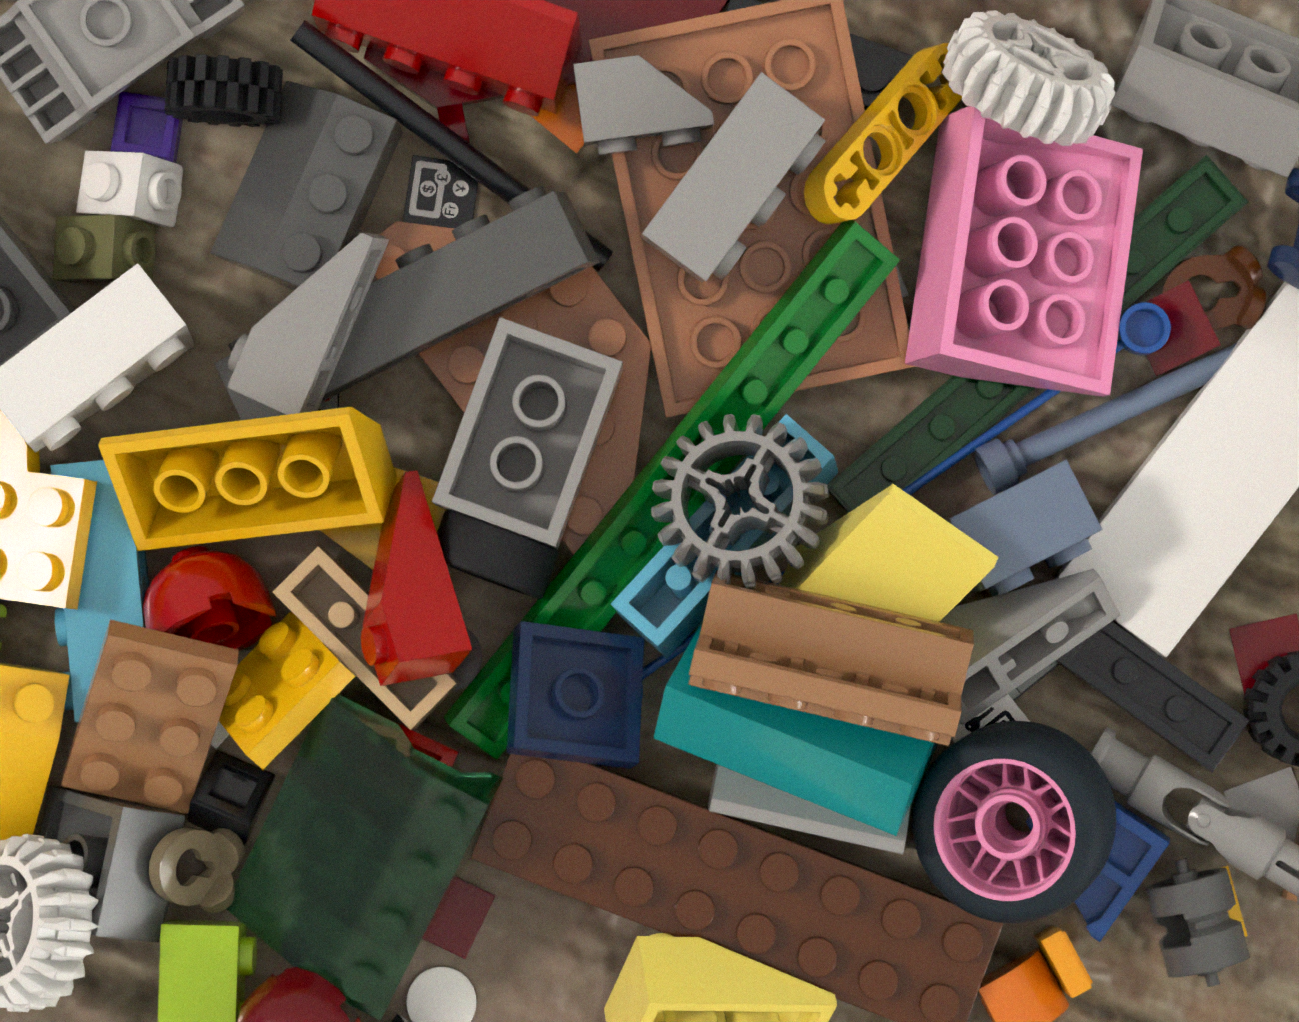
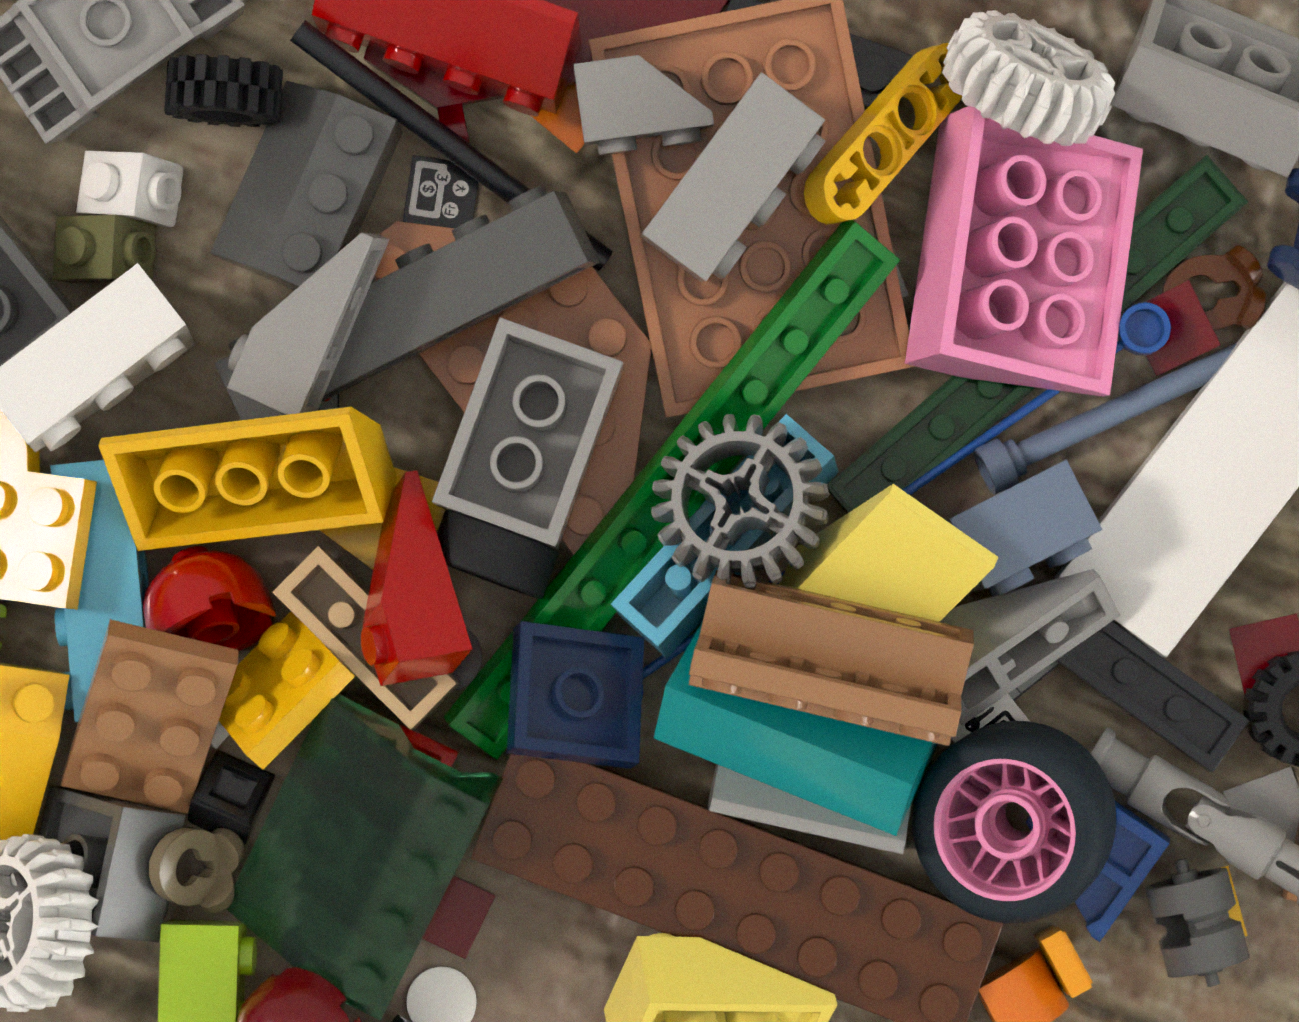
dark purple tile [110,92,183,163] -> none

